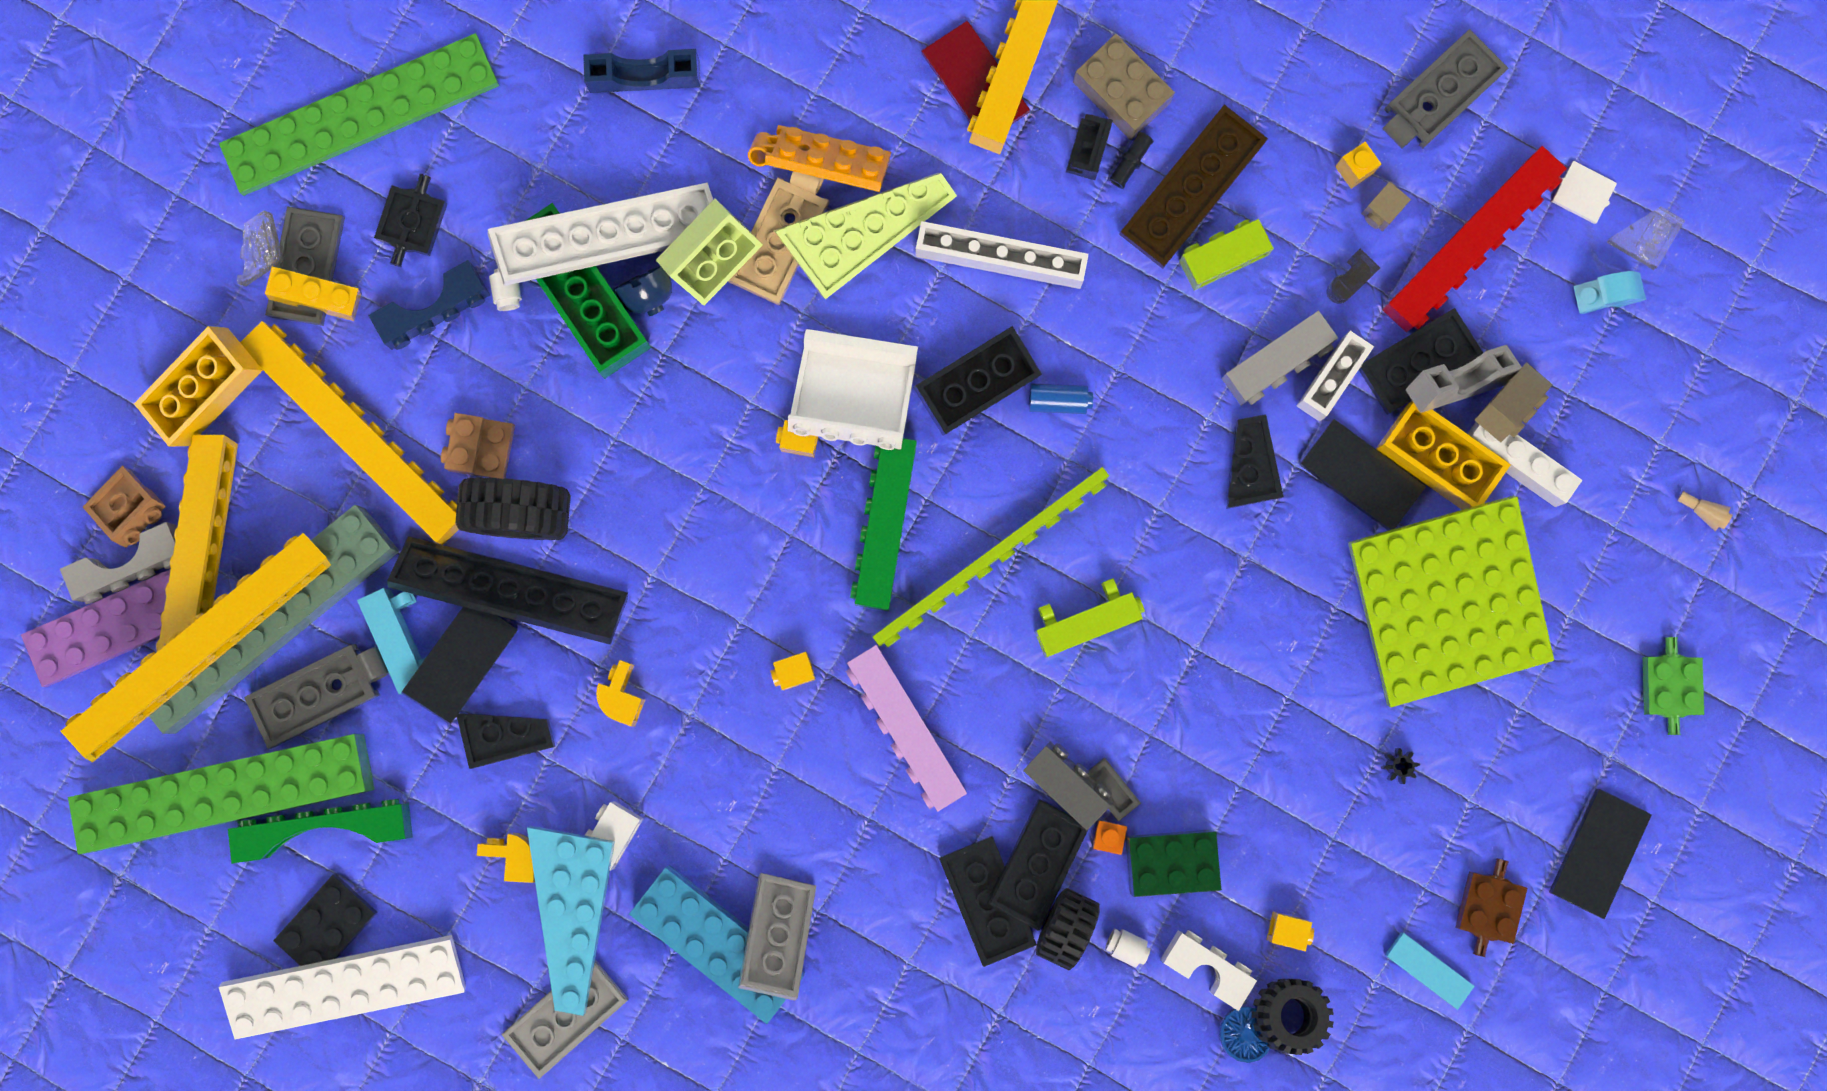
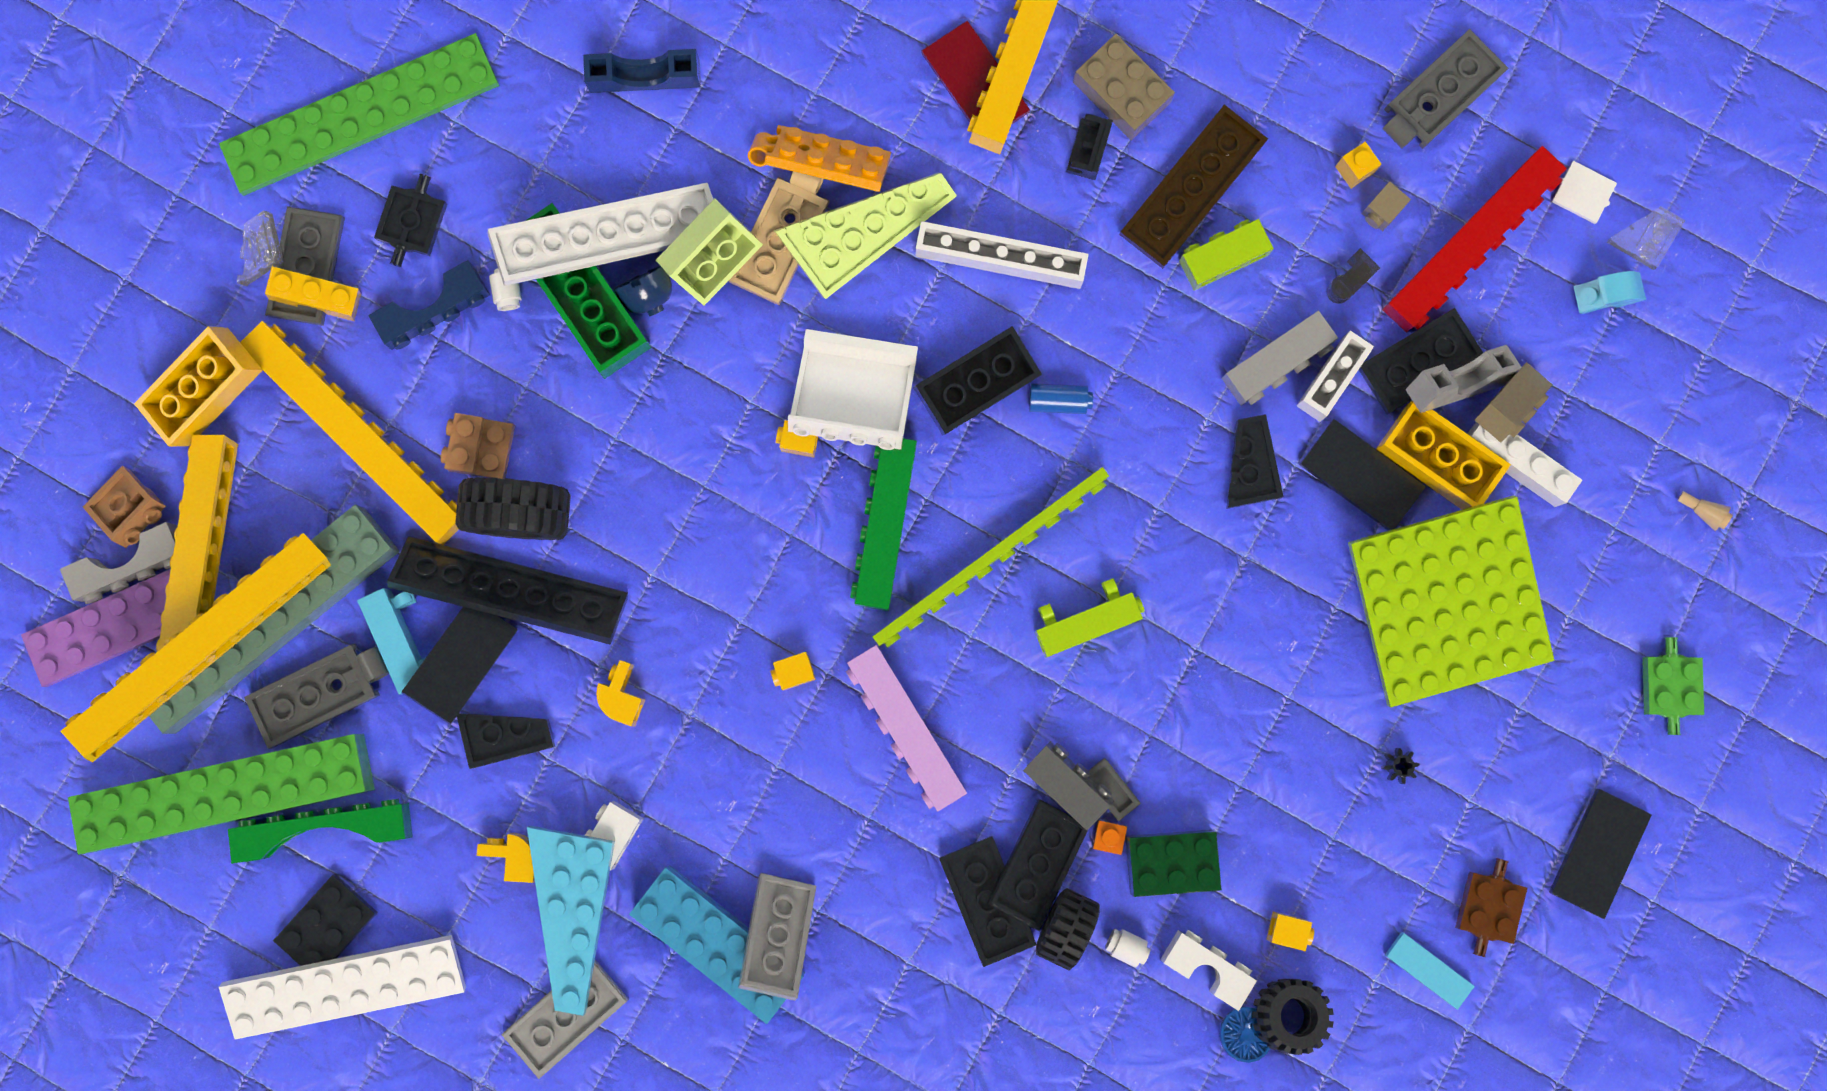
black pin [1108,132,1154,189] -> none

